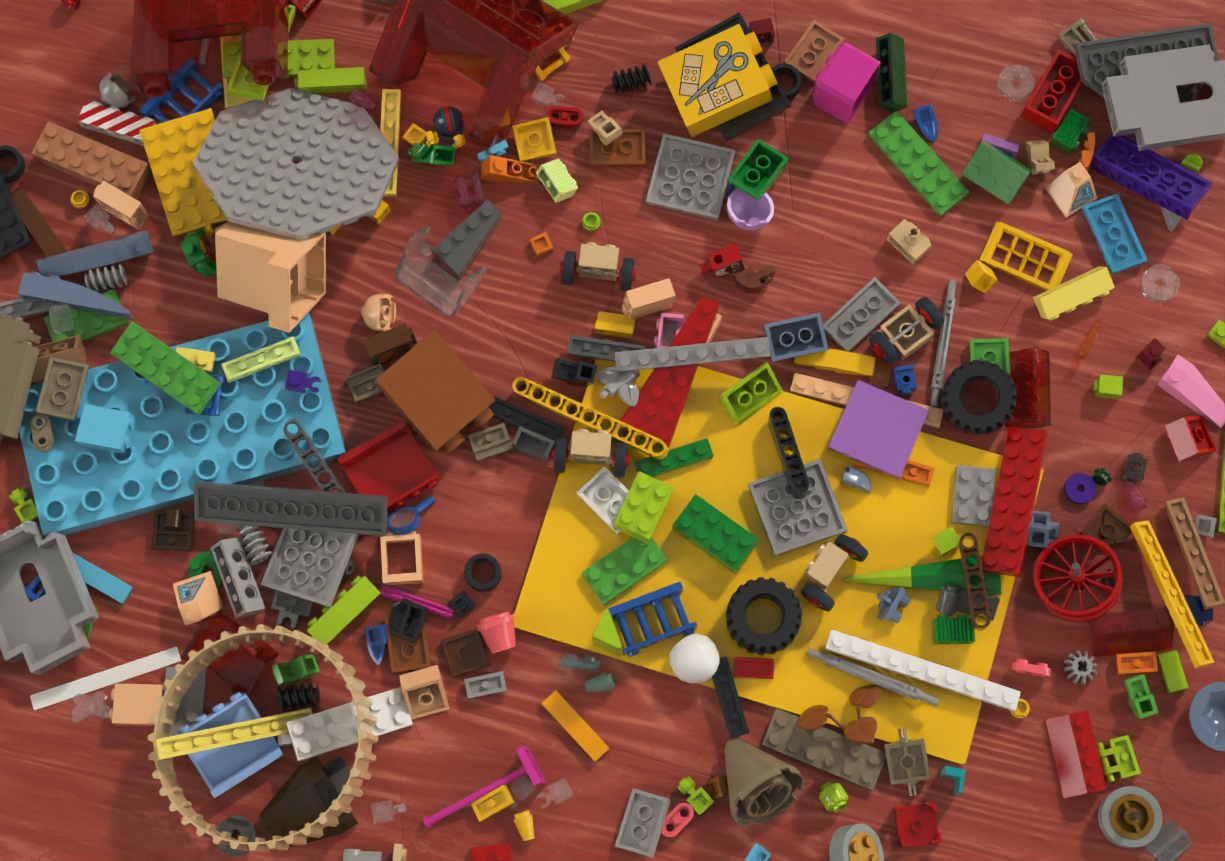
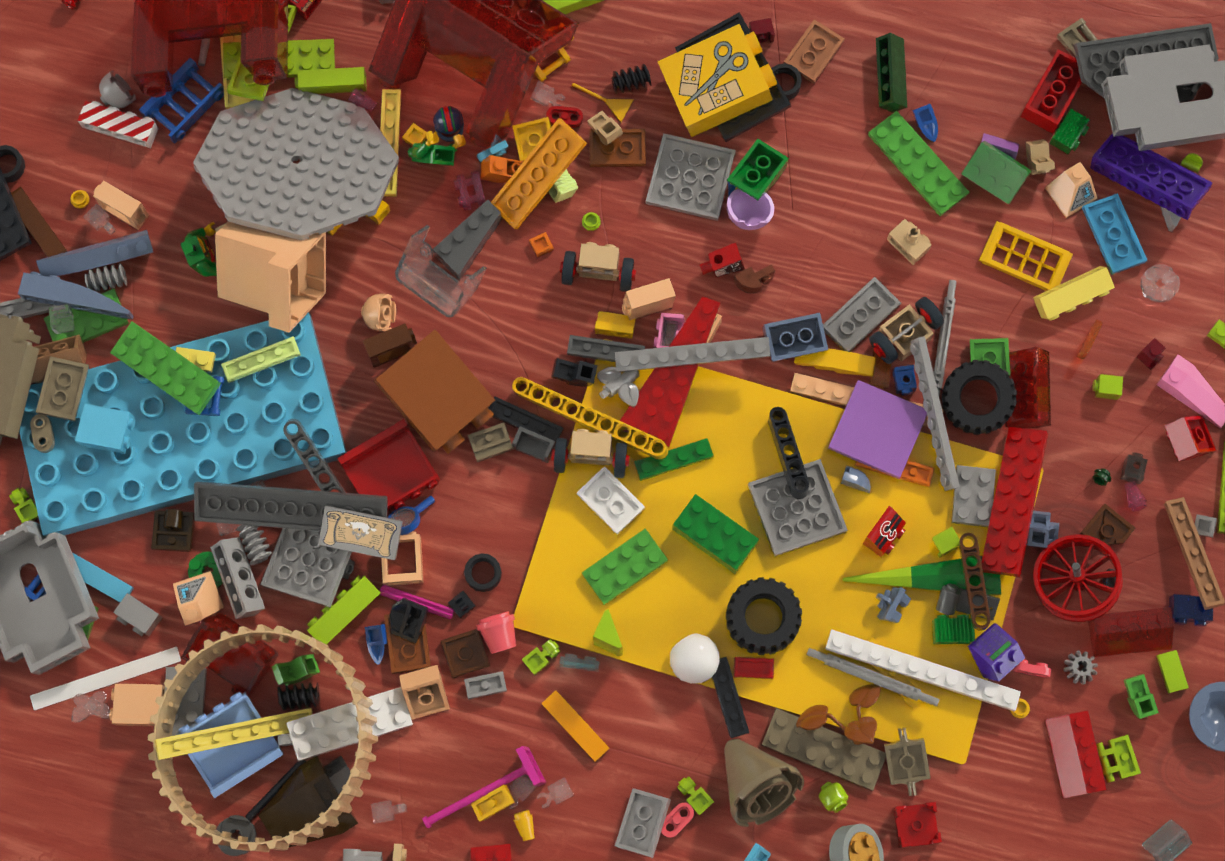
nougat brick [31,121,152,200] -> none
yellow plate [139,108,227,237] -> none
dark grey plate [271,590,314,630] -> none
dark purple plate [285,370,321,393] -> none
dark tan plate [345,363,384,404] -> none
sand green cone [585,672,615,692] -> none
blue fence [607,582,697,657] -> none
lime brick [613,471,674,544] -> none
dark orange tile [706,775,729,800] -> none
lime slope [719,362,783,424] -> none
brick [801,534,868,612] -> none
dark pink plate [812,42,881,124] -> none
teal panel [939,766,966,796] -> none
yellow panel [965,260,998,294] -> none
clear plate [997,65,1035,102] -> none
dark purple piece [1064,473,1096,505] -> none
orange slope [1078,132,1095,172] -> none
wheel [1098,786,1162,848] -> none
orange plate [1115,652,1158,675] -> none
yellow plate [1130,520,1214,668] -> none
none -> light grey brick [113,593,163,636]
none -> black bar [245,760,306,821]
none -> tile [318,506,403,560]
none -> light orange plate [491,118,587,229]
none -> lime plate [522,639,561,676]
none -> yellow piece [572,83,634,122]
none -> red slope [863,506,906,557]
none -> light grey plate [910,336,960,491]
none -> dark purple slope [968,623,1025,681]

